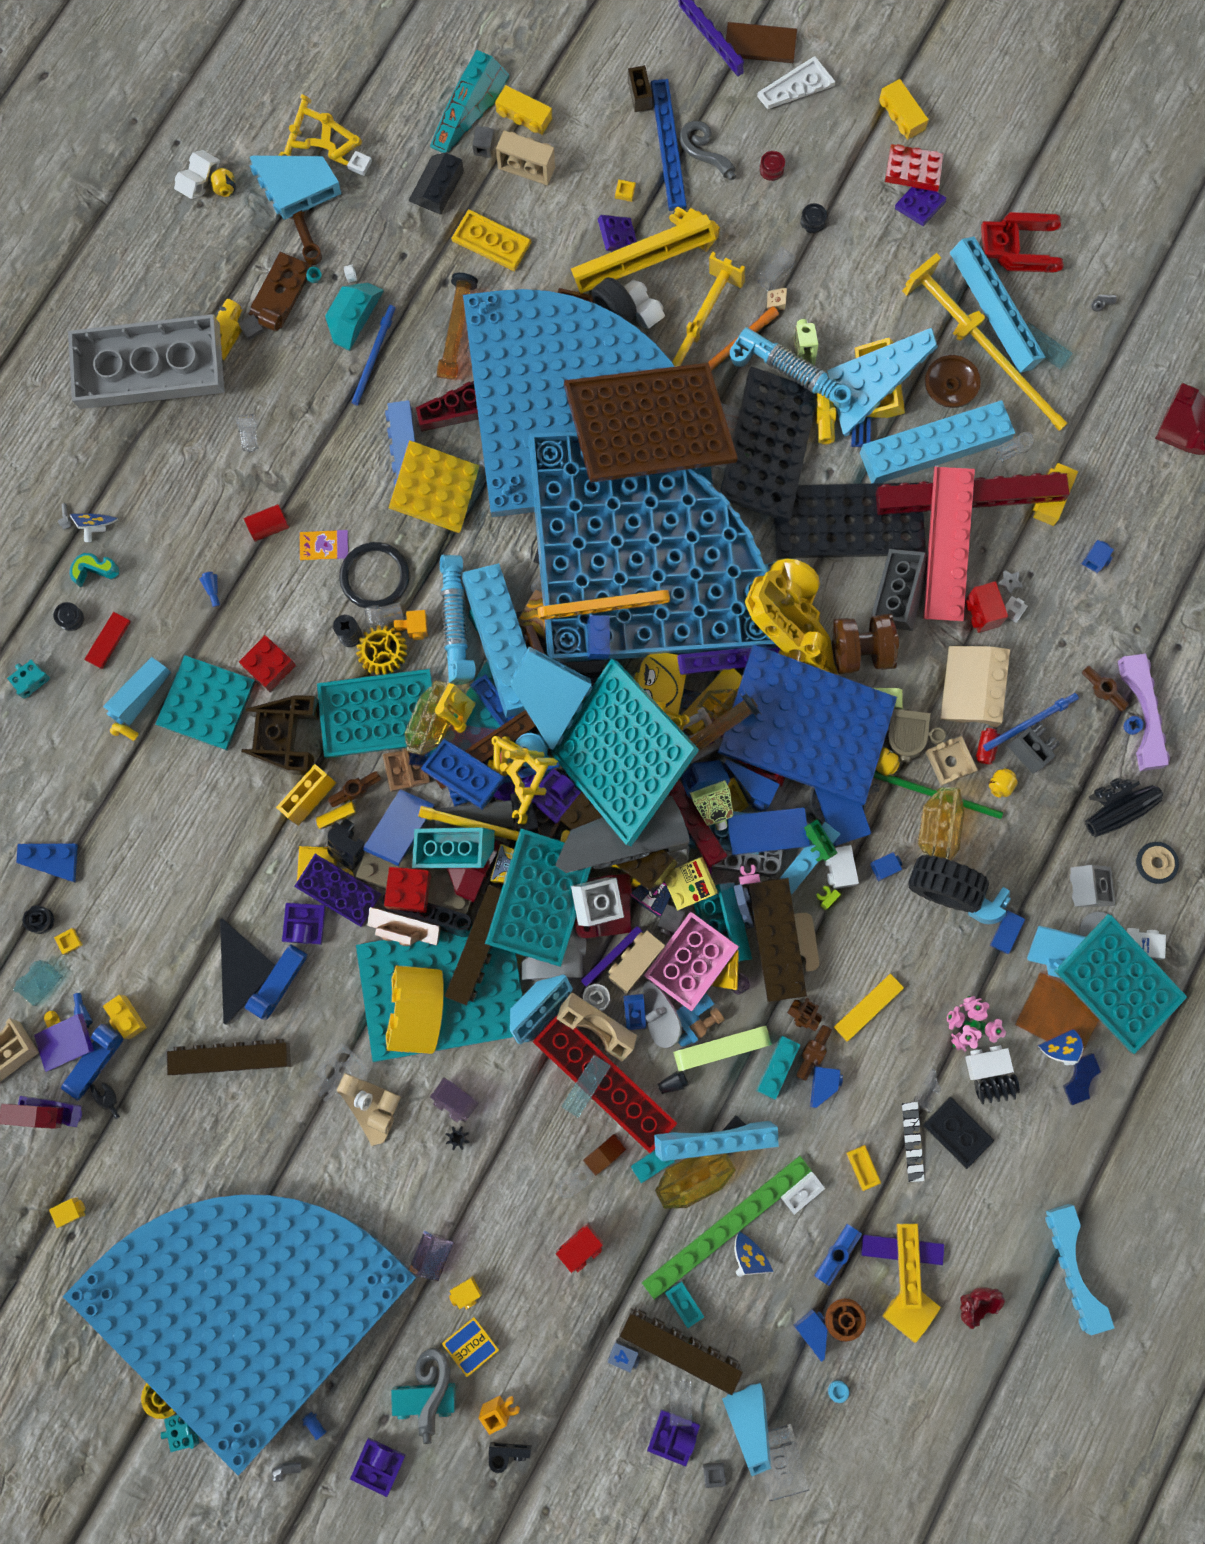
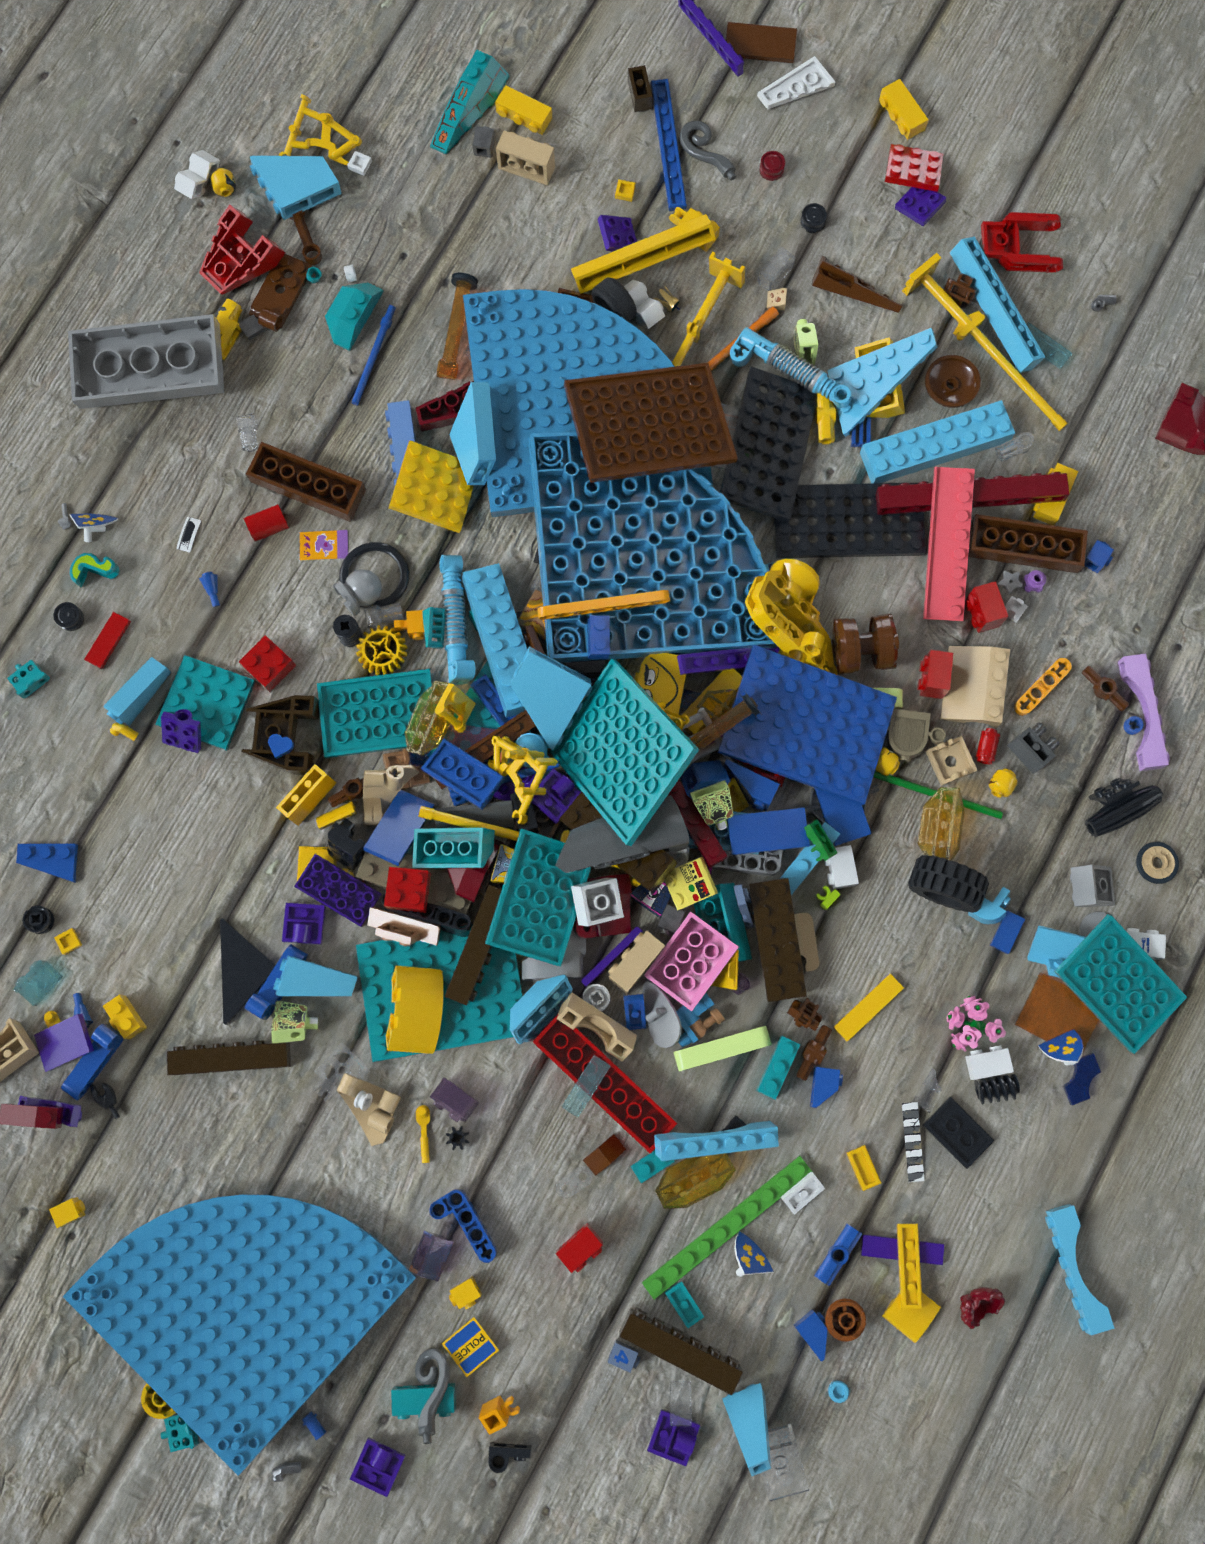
black slope [409,152,464,215] -> none
yellow tile [451,209,532,272] -> none
black cone [657,1071,689,1094] -> none
flat silver tile [703,1463,726,1488] -> none
bright pink tile [738,864,760,885] -> none
blue brick [870,852,902,882] -> none
dark grey slope [871,549,928,631] -> none
blue bar [983,693,1079,751] -> none
none -> dark purple plate [161,709,201,753]
none -> sticker [177,517,201,552]
none -> red wedge [199,204,286,295]
none -> reddish brown brick [246,442,366,522]
none -> blue tile [268,734,294,759]
none -> yellowish green torso [271,1001,319,1043]
none -> medium azure slope [273,955,358,996]
none -> light grey tile [333,569,382,616]
none -> tan panel [363,765,419,825]
none -> yellow piece [416,1105,430,1163]
none -> teal slope [422,607,445,649]
none -> blue beam [429,1189,497,1263]
none -> medium azure slope [449,382,496,485]
none -> pearl gold piece [654,286,680,312]
none -> reddish brown wedge [812,256,902,313]
none -> red brick [917,650,954,699]
none -> reddish brown piece [943,273,977,307]
none -> reddish brown brick [968,514,1088,573]
none -> light orange beam [1014,658,1072,716]
none -> medium lavender brick [1024,570,1046,593]

